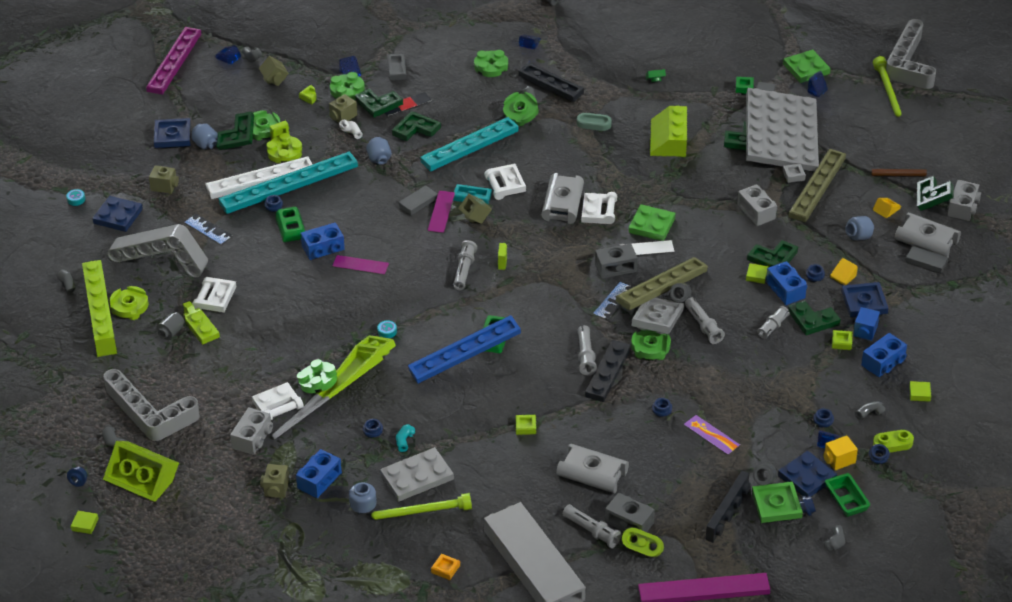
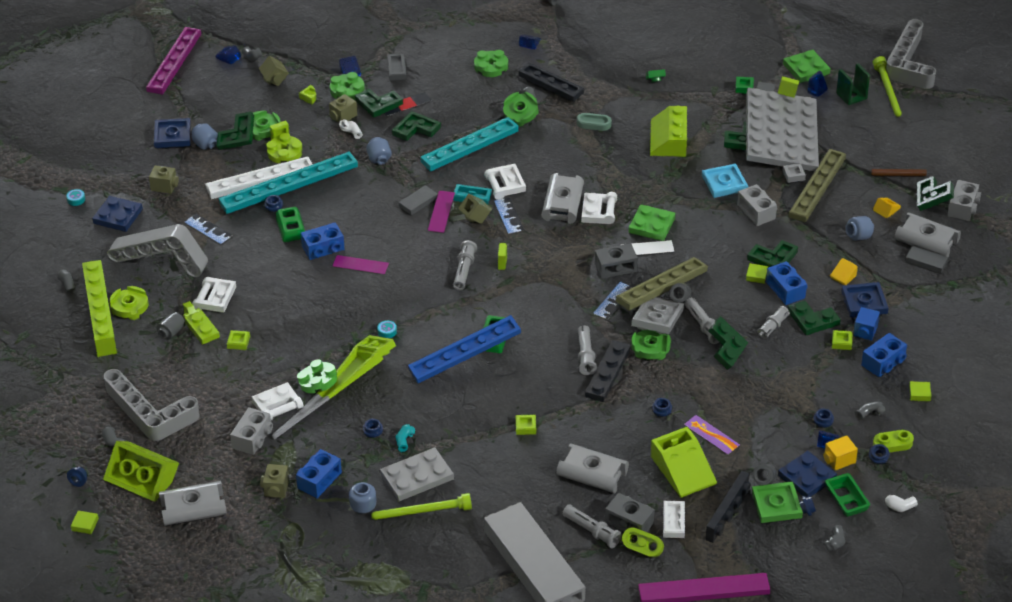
light orange tile [431,554,460,580] -> none
dark blue plate [806,264,825,282] -> none
none -> light grey piece [159,480,227,526]
none -> lime tile [227,330,250,350]
none -> sticker [494,198,524,234]
none -> lime slope [651,427,717,498]
none -> white plate [663,501,685,538]
none -> medium azure tile [702,164,748,198]
none -> dark green plate [708,316,748,370]
none -> lime tile [778,76,799,98]
none -> dark green piece [836,63,870,105]
none -> white arm [885,495,918,512]

